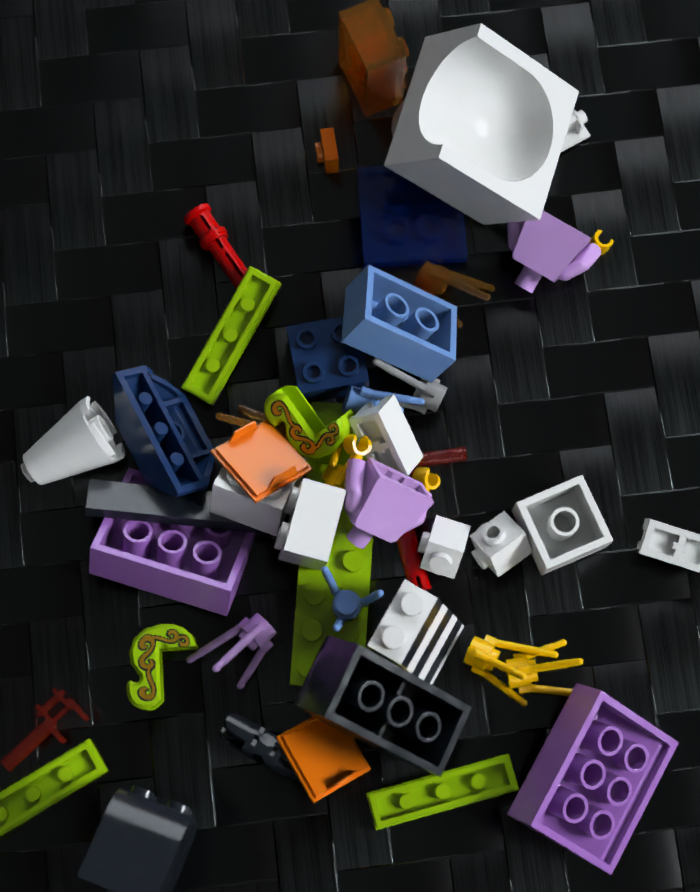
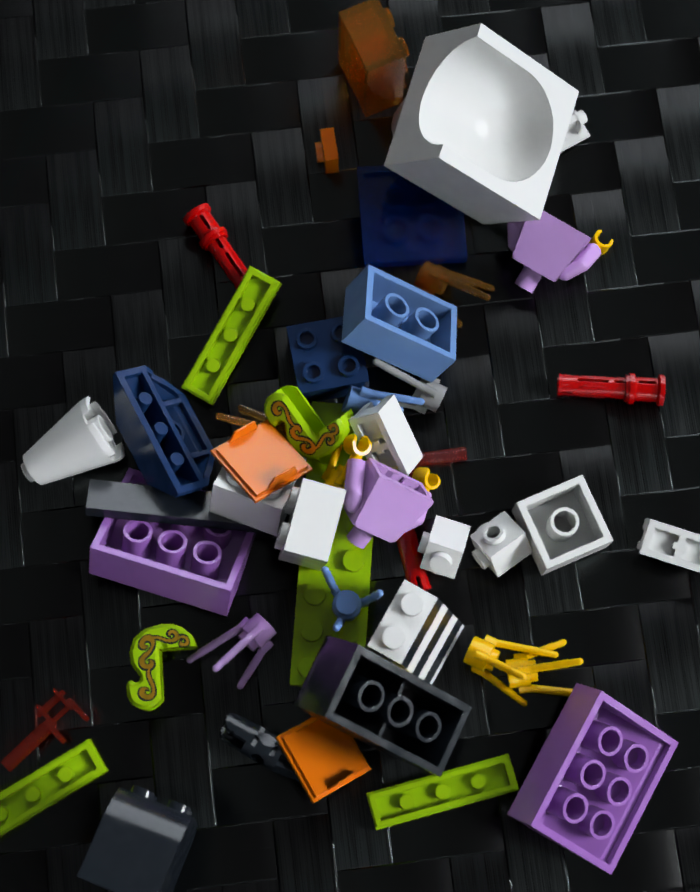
none -> red pin [557,373,666,406]

